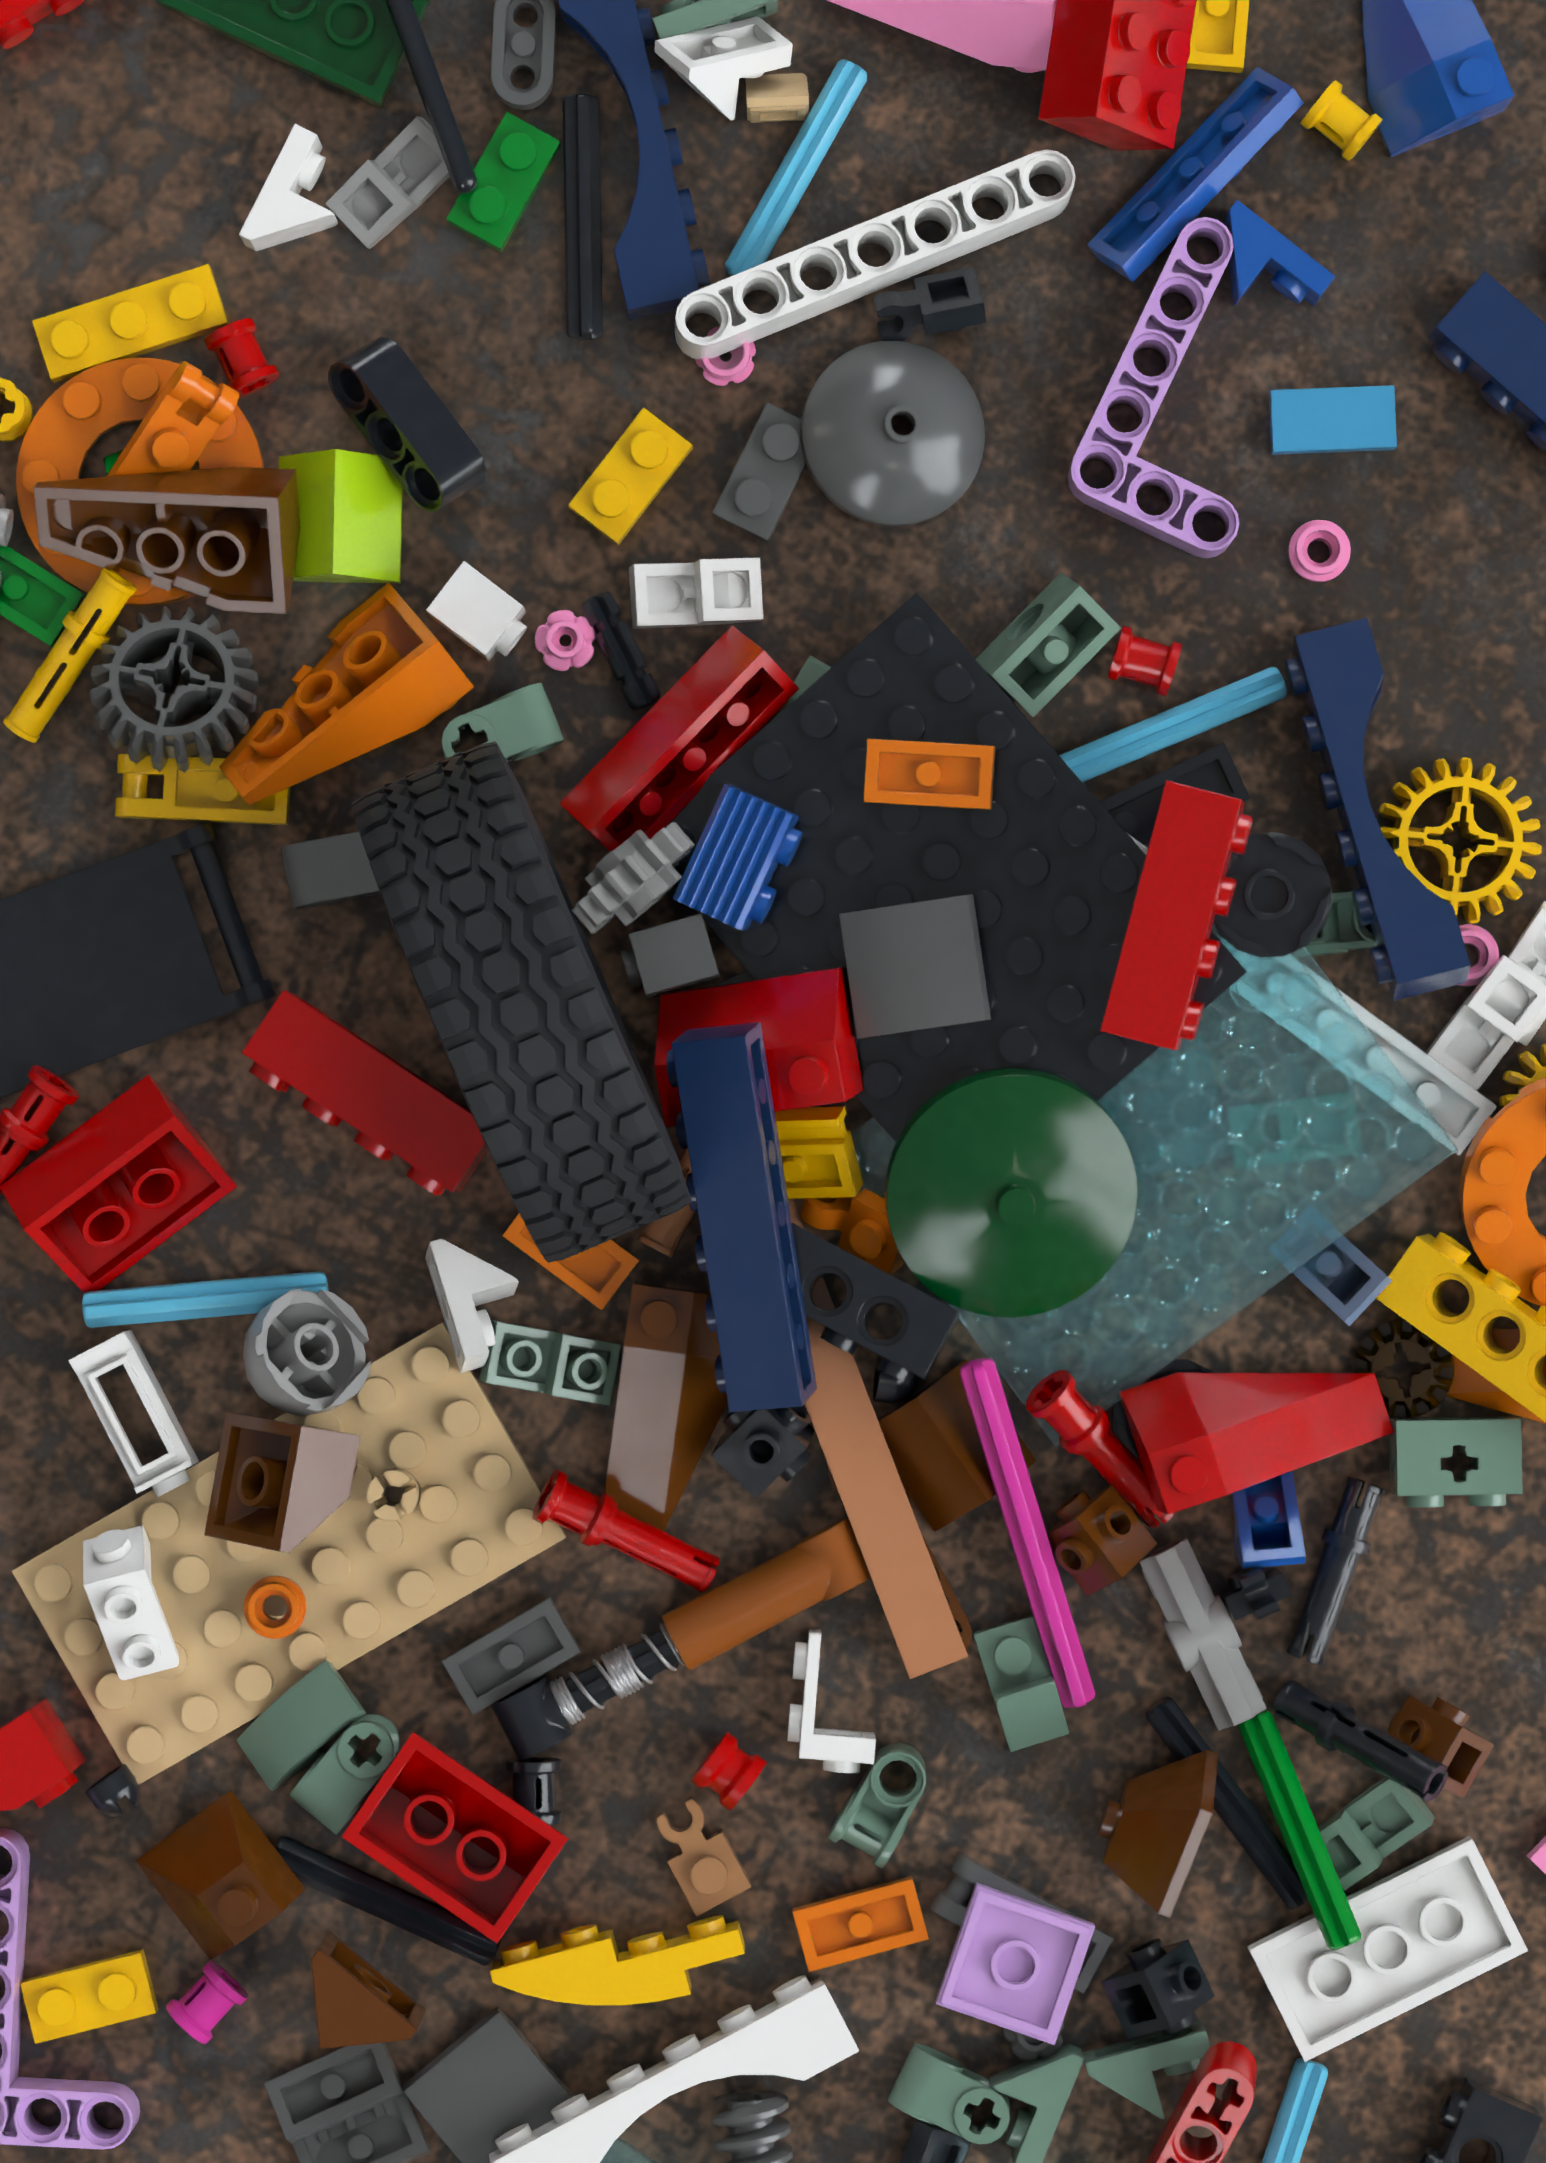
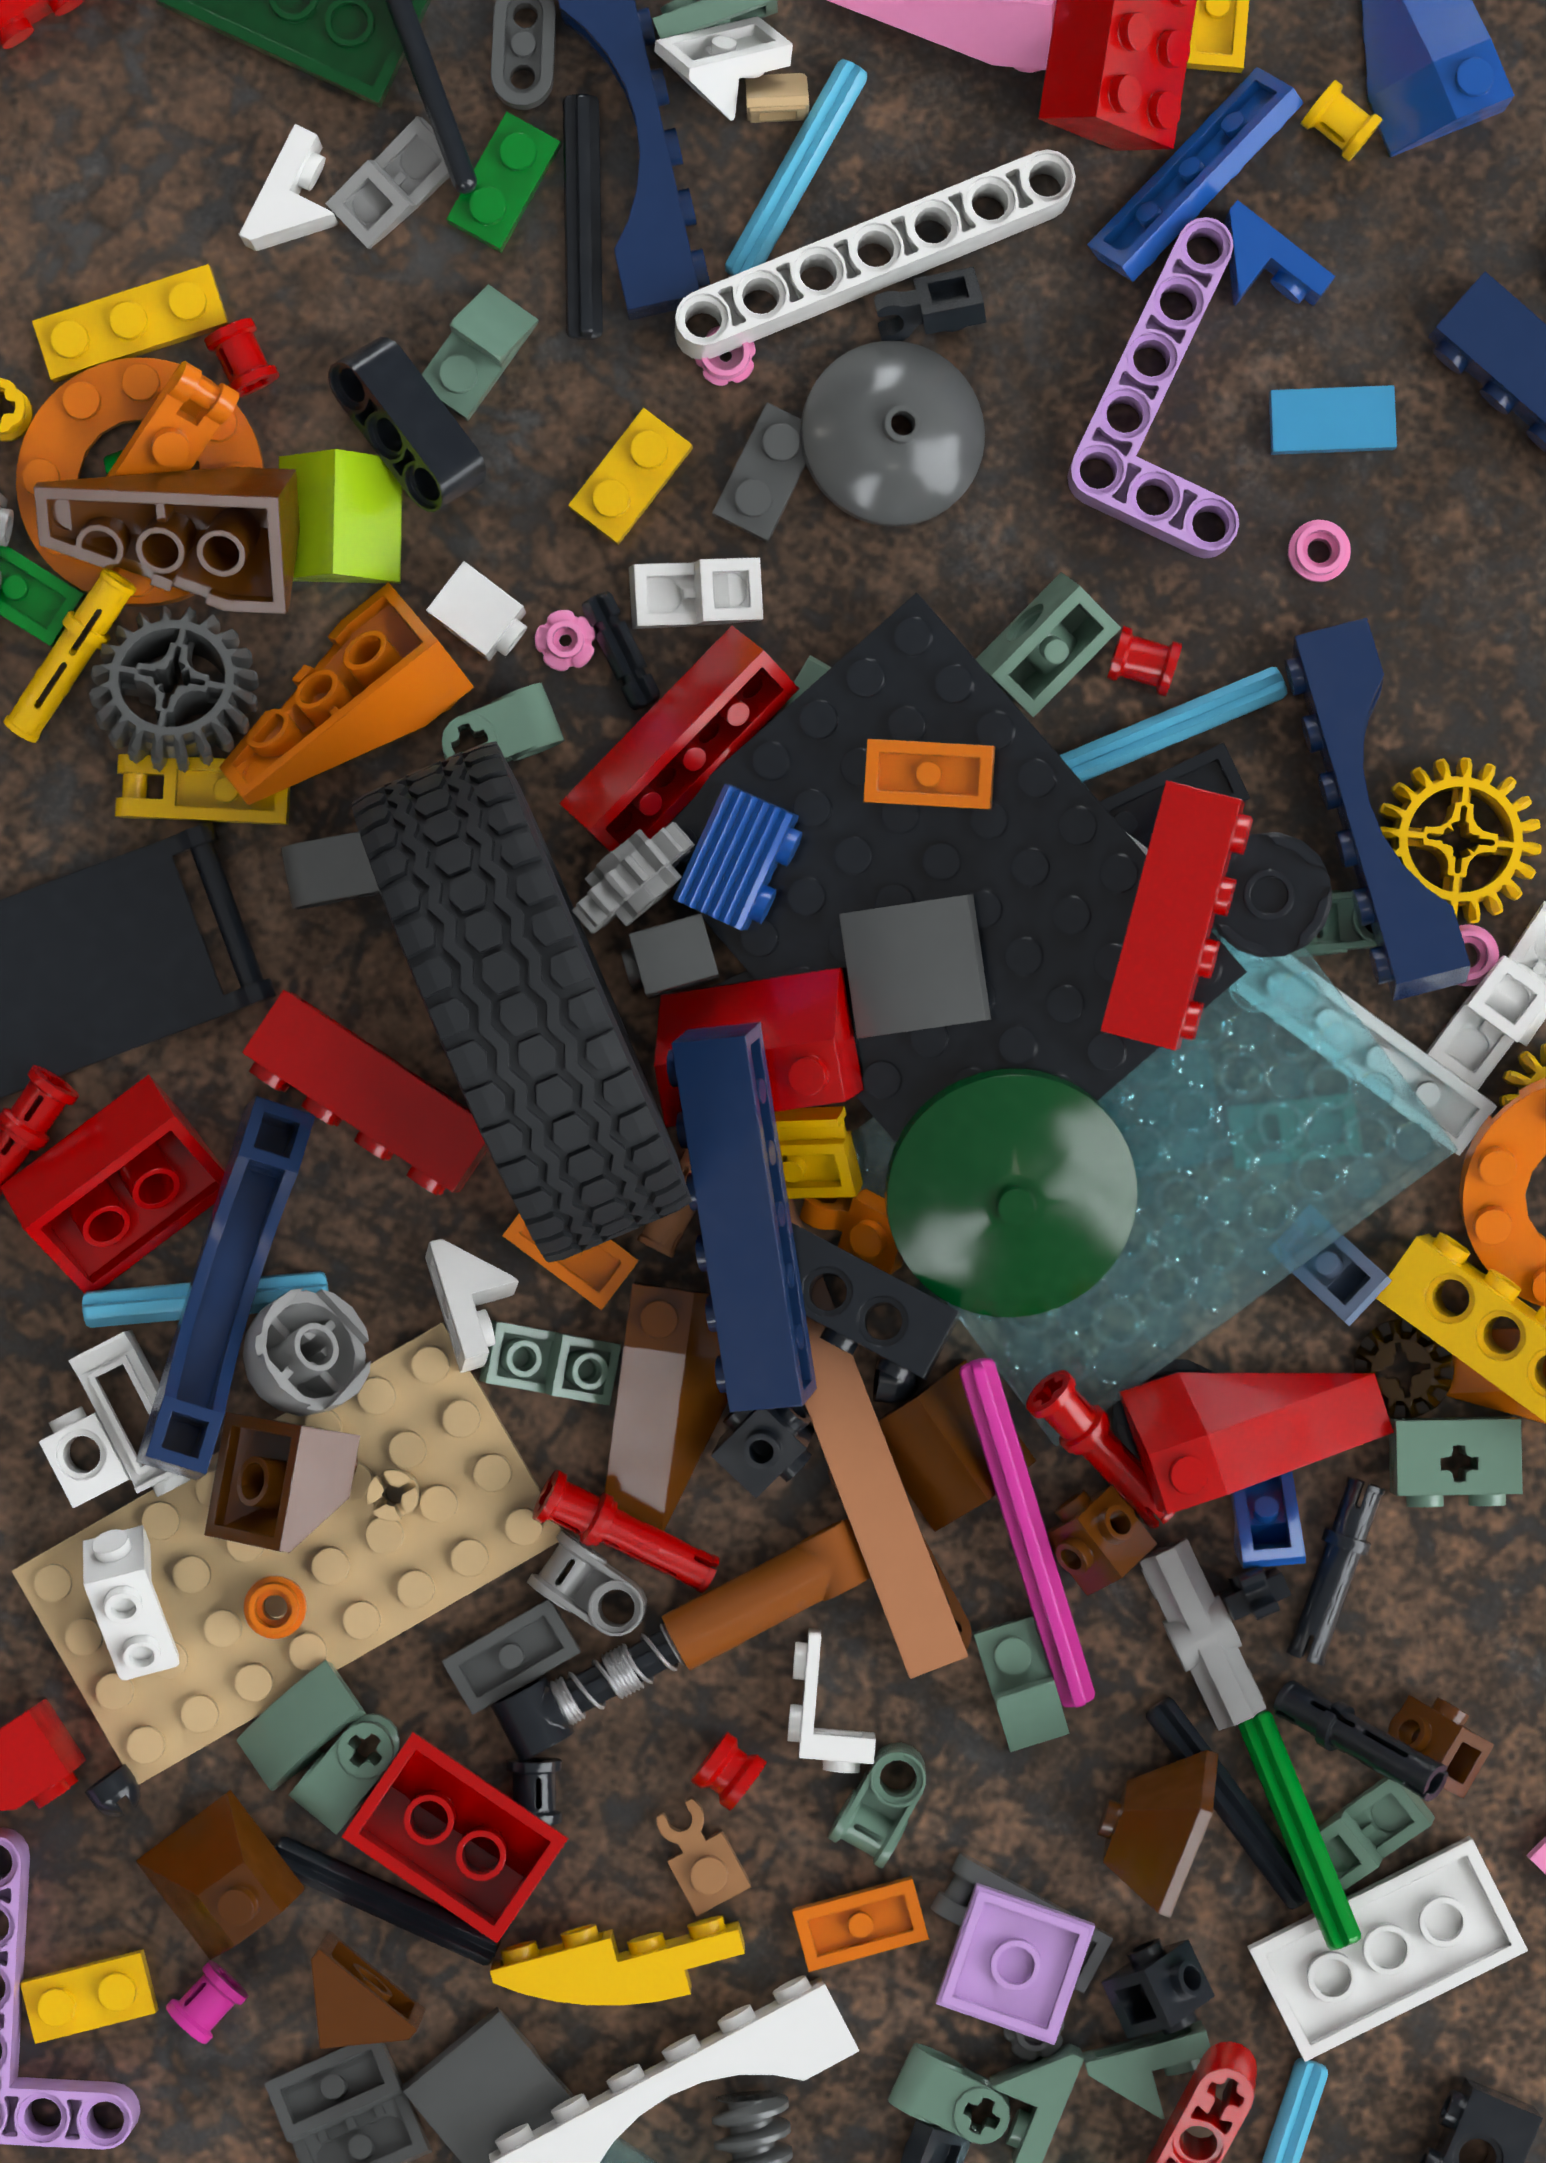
none -> white brick [39,1406,130,1508]
none -> dark blue arch [136,1096,315,1480]
none -> sand green slope [422,284,539,422]
none -> light grey piece [526,1530,648,1636]

